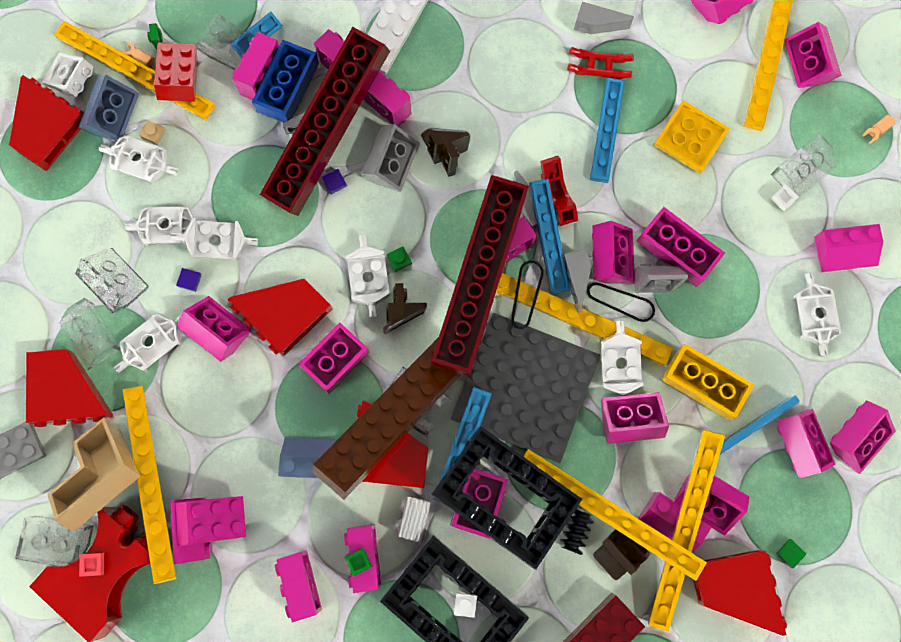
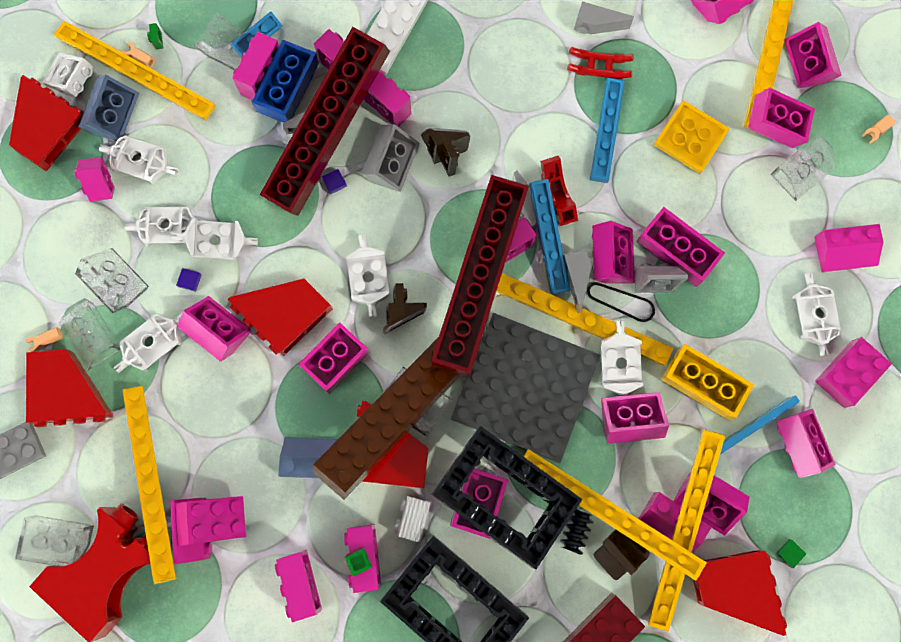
tan piece [47,417,140,532] -> none
coral plate [79,553,104,577] -> none
tan plate [139,120,166,145] -> none
brick [154,42,198,102] -> none
green plate [387,246,412,272] -> none
dark azure tile [434,387,492,502] -> none
white plate [454,592,477,618] -> none
black piece [511,260,544,329] -> none
white plate [770,184,799,211] -> none
dark pink slope [830,400,896,474] -> none
none -> light nougat bar [25,327,64,352]
none -> dark pink brick [74,157,115,202]
none -> dark pink brick [748,88,815,148]
none -> dark pink brick [815,337,892,408]

